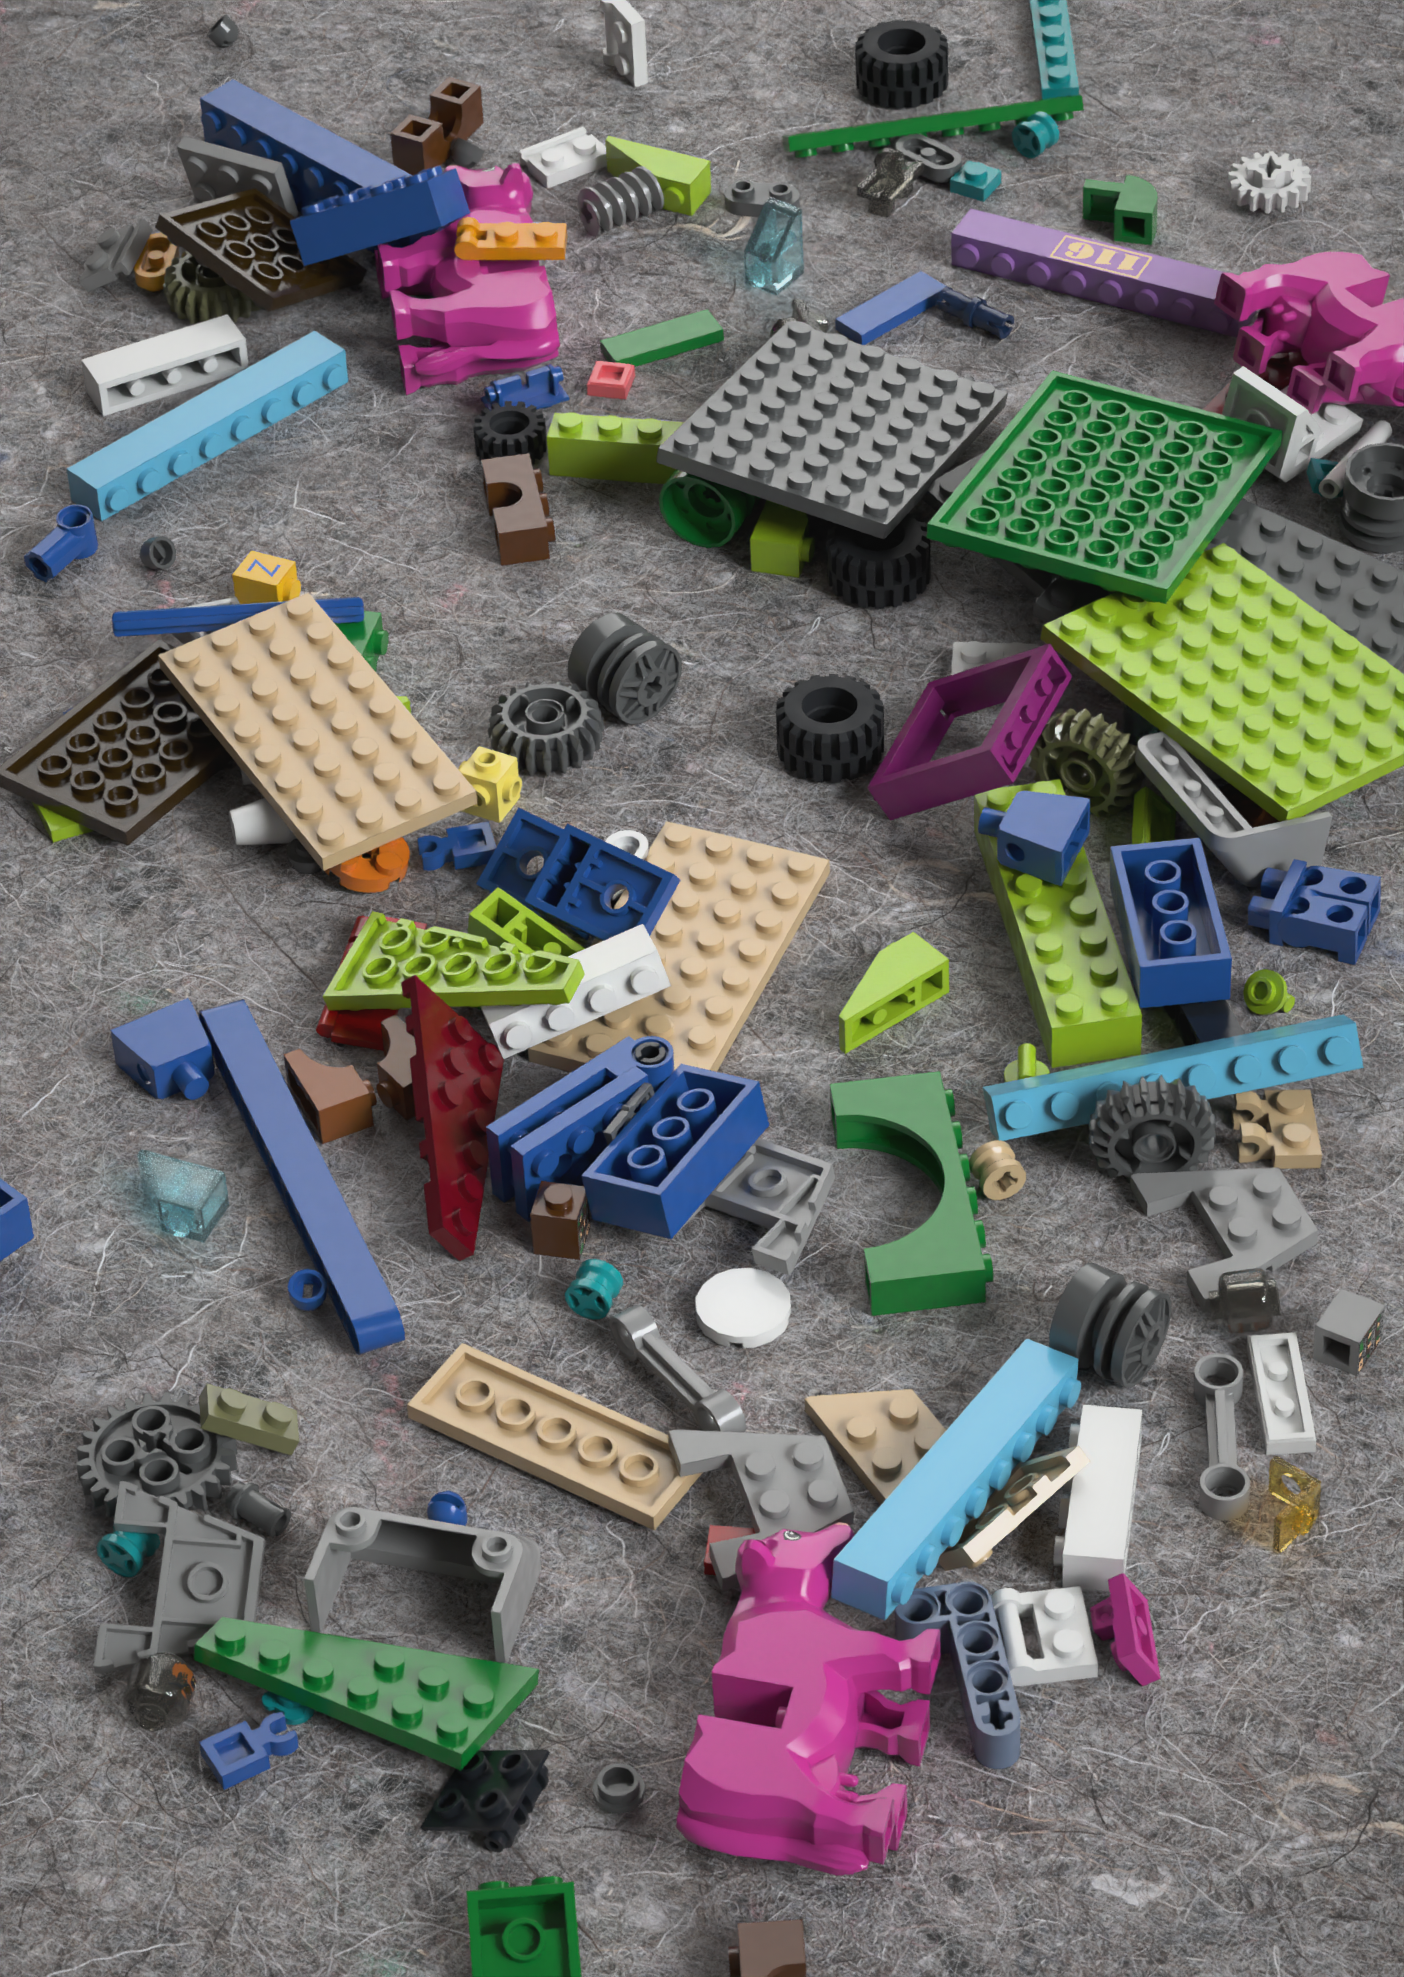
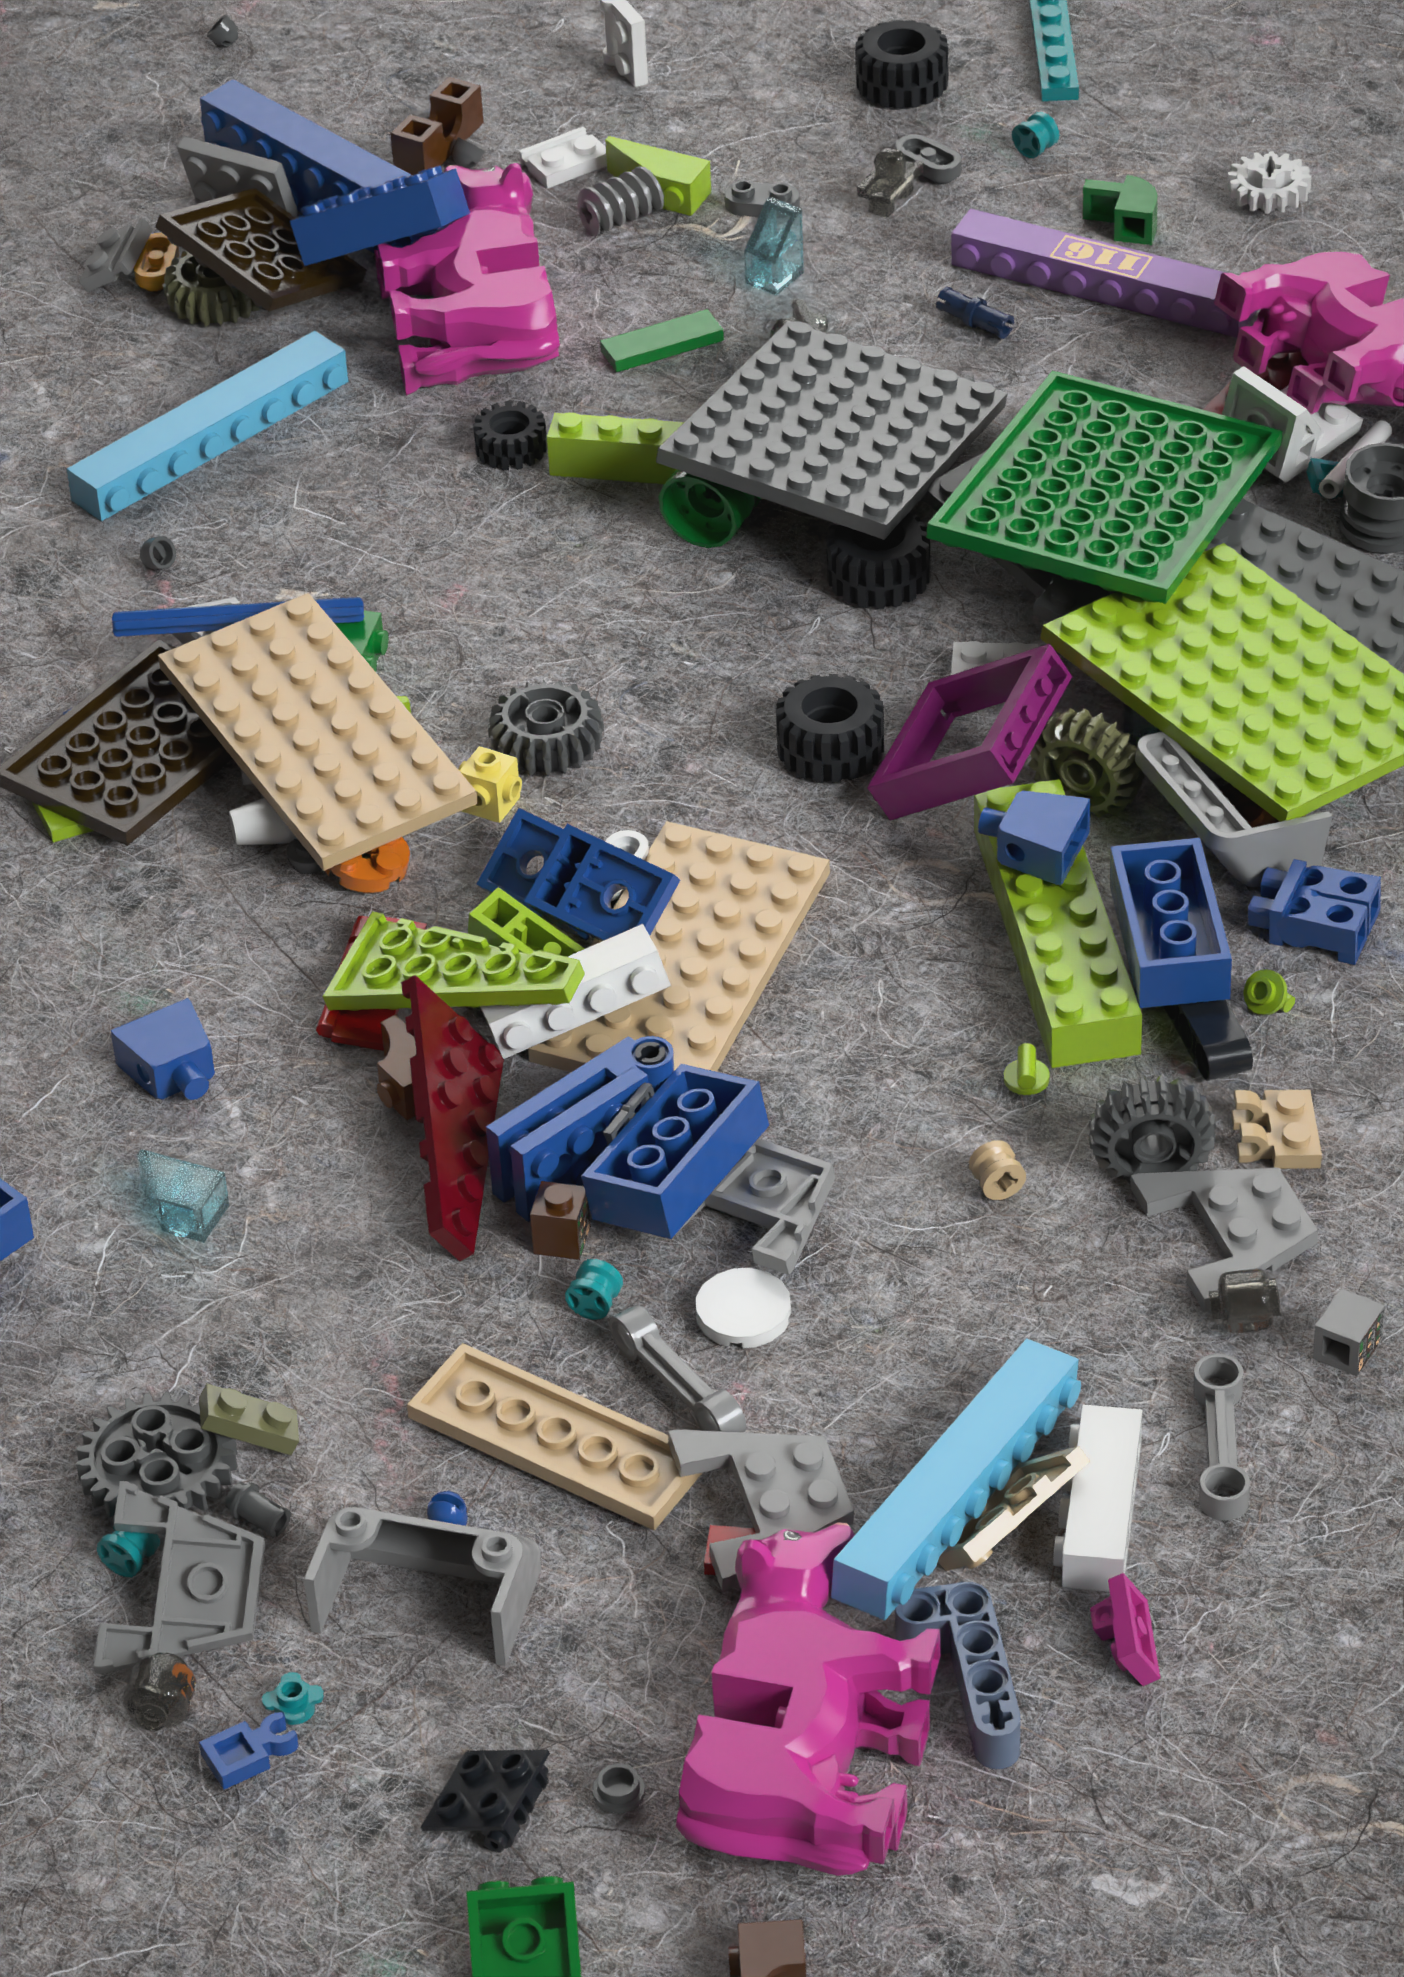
blue piece [24,504,98,583] -> none
white brick [82,314,249,416] -> none
green wing [194,1617,539,1770] -> none
beam [199,999,405,1355] -> none
yellow brick [232,550,301,604] -> none
dark orange arch [283,1048,377,1144] -> none
blue hinge [288,1269,327,1311] -> none
blue plate [417,821,496,871] -> none
light orange plate [454,217,567,260] -> none
blue hinge [481,364,569,411] -> none
reddish brown arch [481,453,556,566] -> none
dark grey wheel [568,613,682,725] -> none
coral tile [587,361,635,400] -> none
lime slope [750,500,815,578] -> none
green plate [782,95,1084,158] -> none
tan wing [805,1389,946,1505] -> none
arch [830,1071,994,1316] -> none
tile [835,271,946,345] -> none
lime slope [839,931,949,1054] -> none
teal plate [950,160,1002,202] -> none
medium azure brick [983,1014,1363,1141] -> none
white plate [991,1586,1098,1686] -> none
dark grey wheel [1049,1263,1172,1388] -> none
lime tile [1132,786,1176,844] -> none
white tile [1247,1332,1316,1455] -> none
clear yellow bracket [1268,1456,1321,1553] -> none

